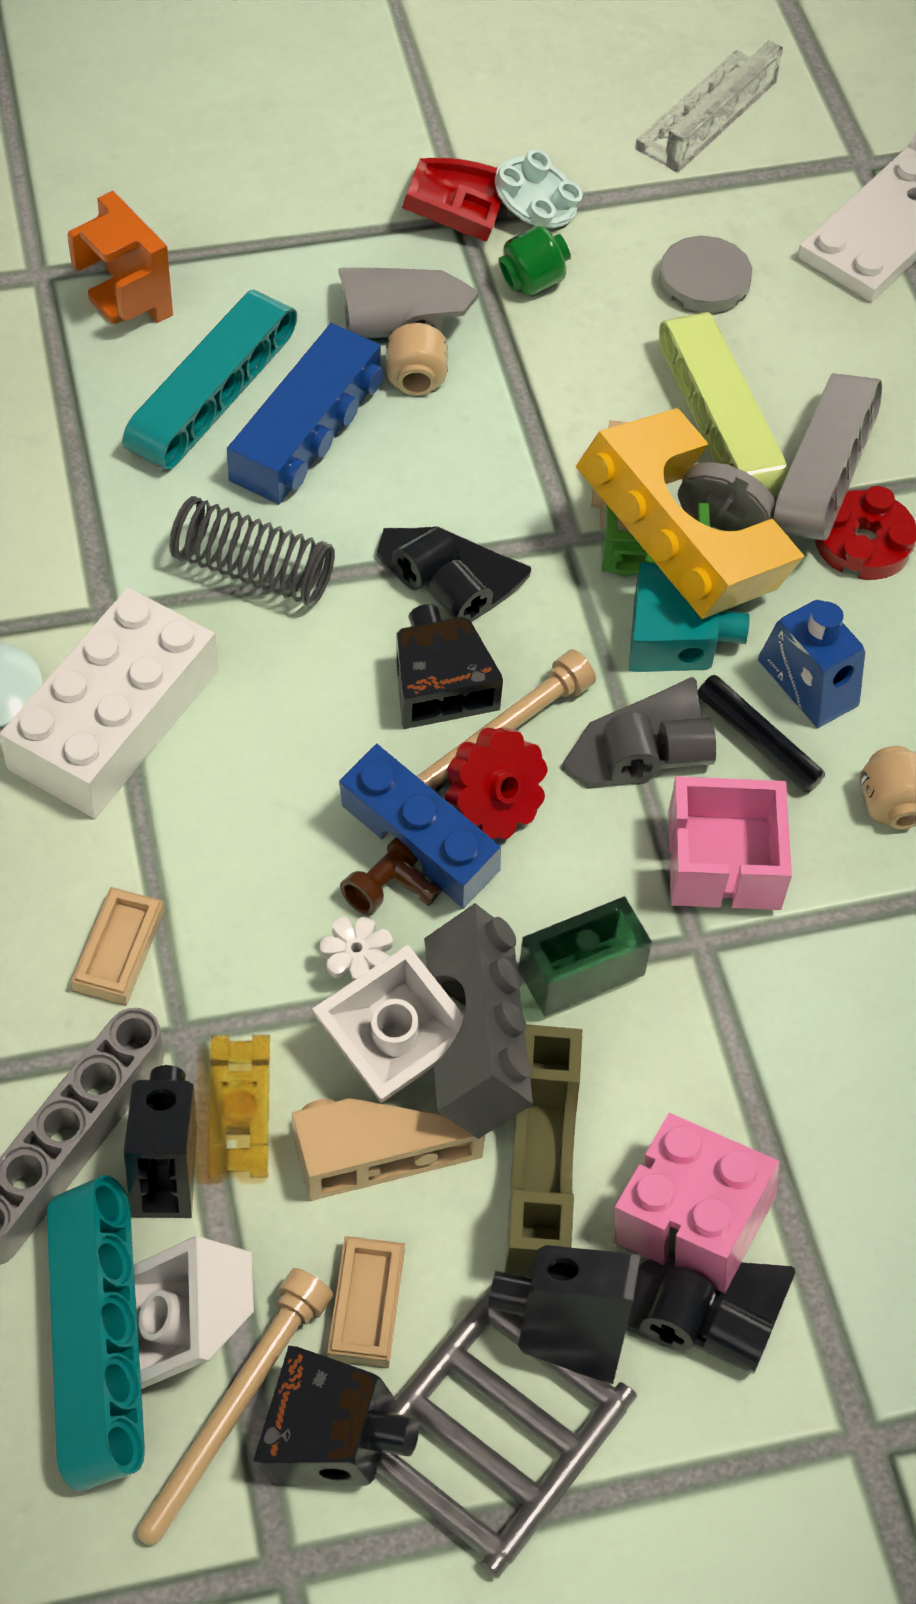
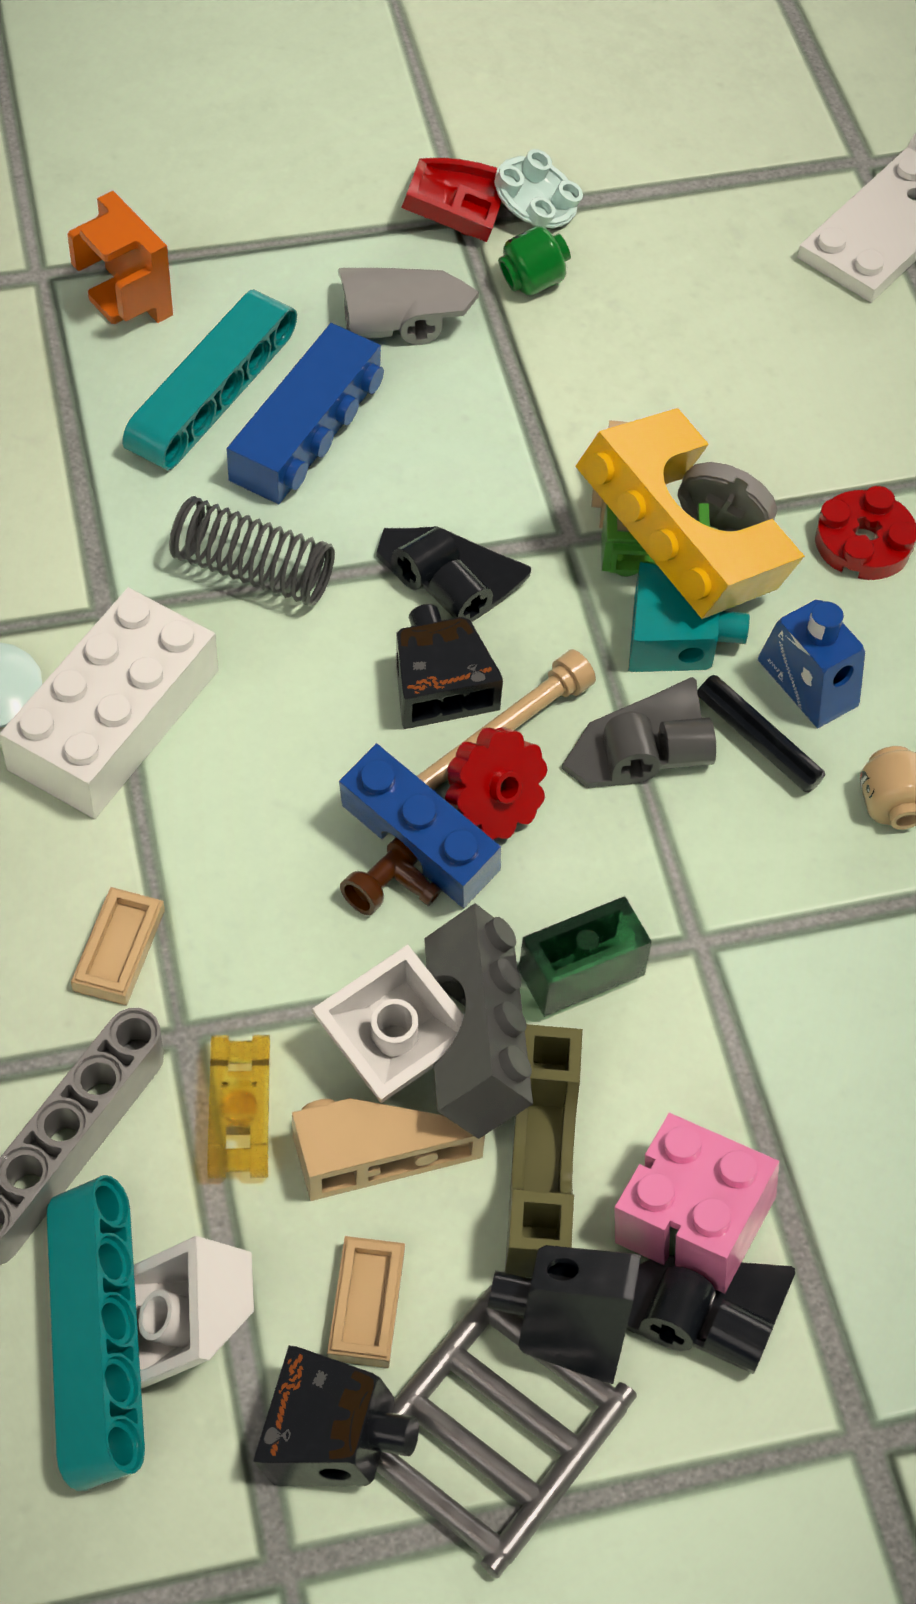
black torso [124,1065,197,1218] -> none
tan piece [138,1268,333,1545] -> none
white plant [320,917,393,982] -> none
tan head [385,323,448,396] -> none
clear fence [635,40,783,173] -> none
light grey tile [659,235,752,313] -> none
yellowish green beam [659,312,789,497] -> none
bright pink piece [668,776,792,910] -> none
light grey beam [774,373,882,540] -> none

